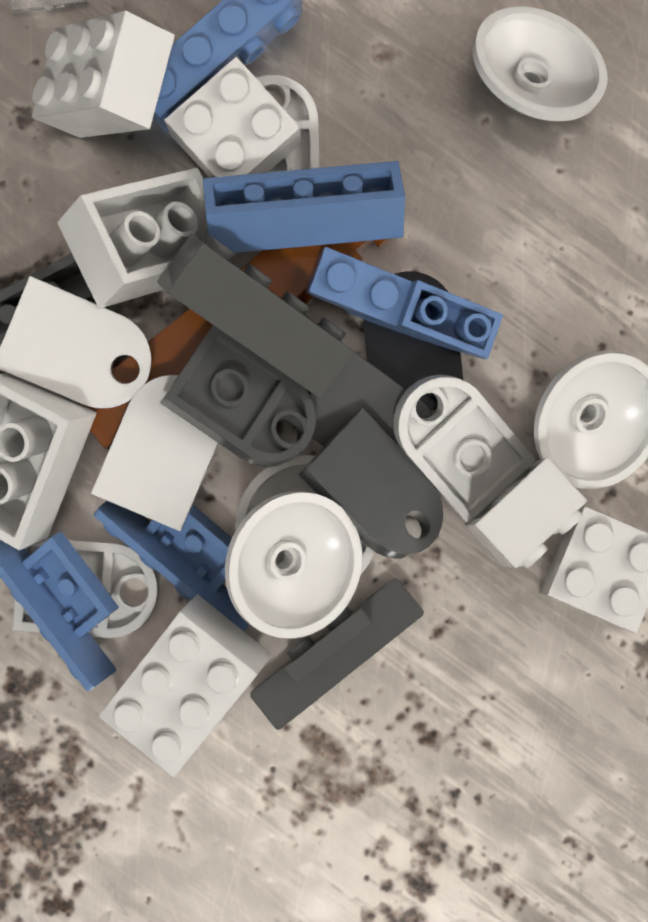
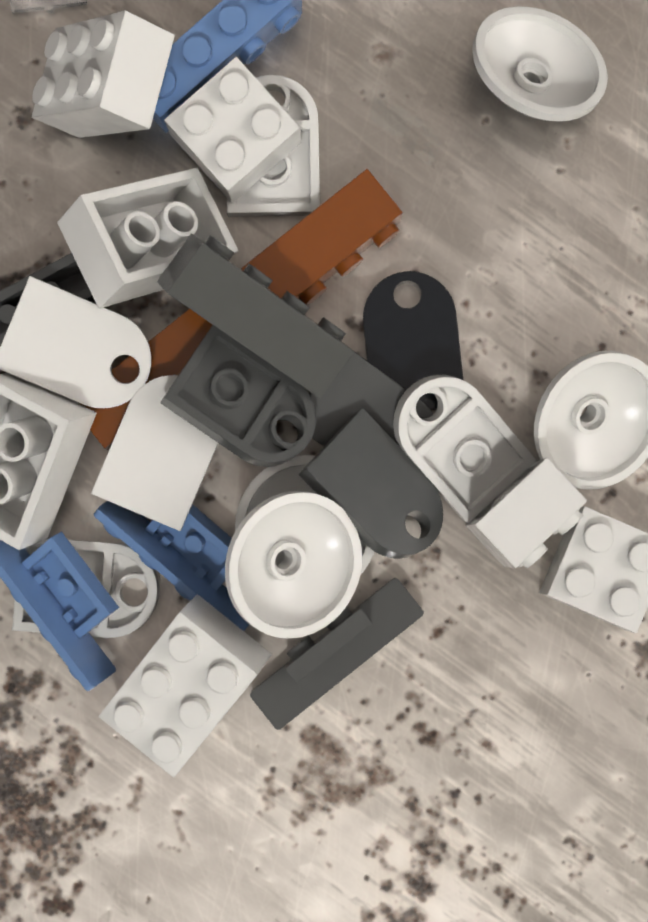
medium blue brick [203,161,405,253] -> none
medium blue slope [305,247,503,360] -> none

